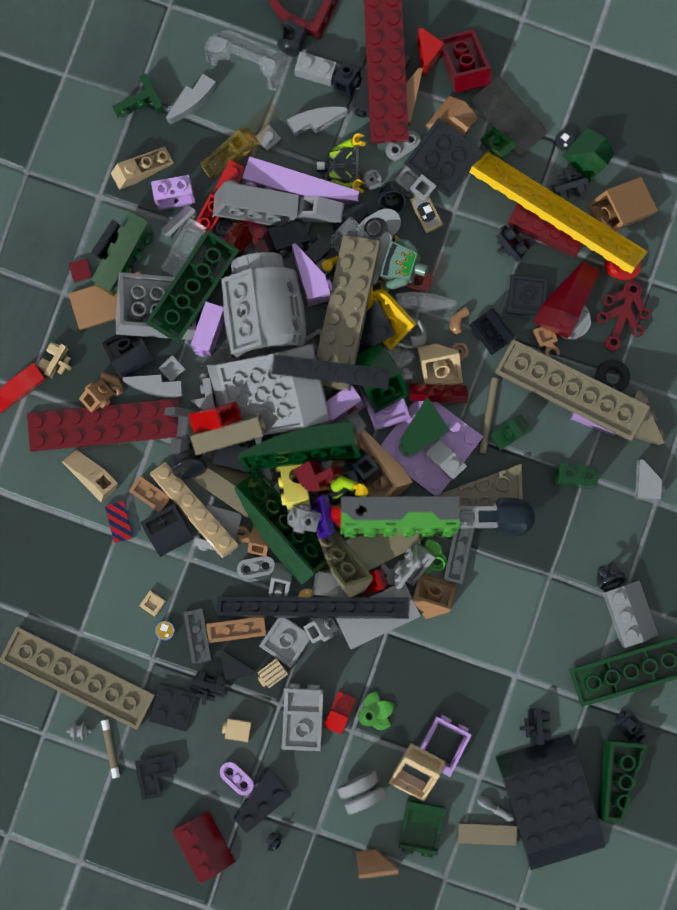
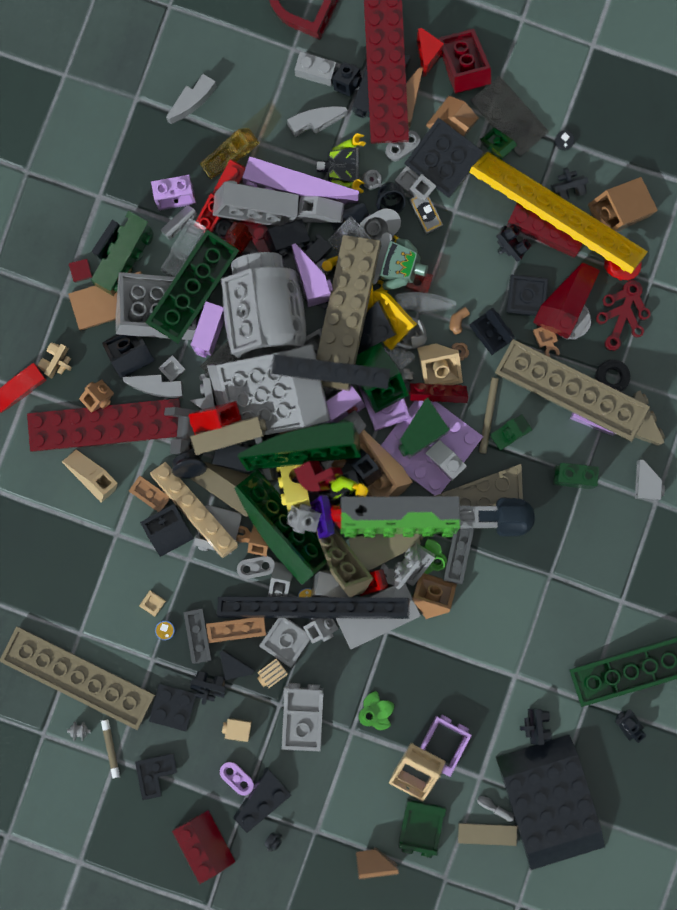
medium nougat arm [100,371,123,396] -> none
tile [105,501,133,543] -> none
tan slope [111,147,174,190] -> none
dark green bracket [112,73,164,118] -> none
clear windscreen [204,29,288,91] -> none
light grey plate [255,125,281,153] -> none
black helmet [277,20,308,57] -> none
red slope [324,691,356,734] -> none
light grey wheel [337,770,386,815] -> none
dark green slope [562,128,614,181] -> none
black piece [597,562,626,591] -> none
dark green wedge [598,740,648,822] -> none
light grey slope [603,580,658,648] -> none

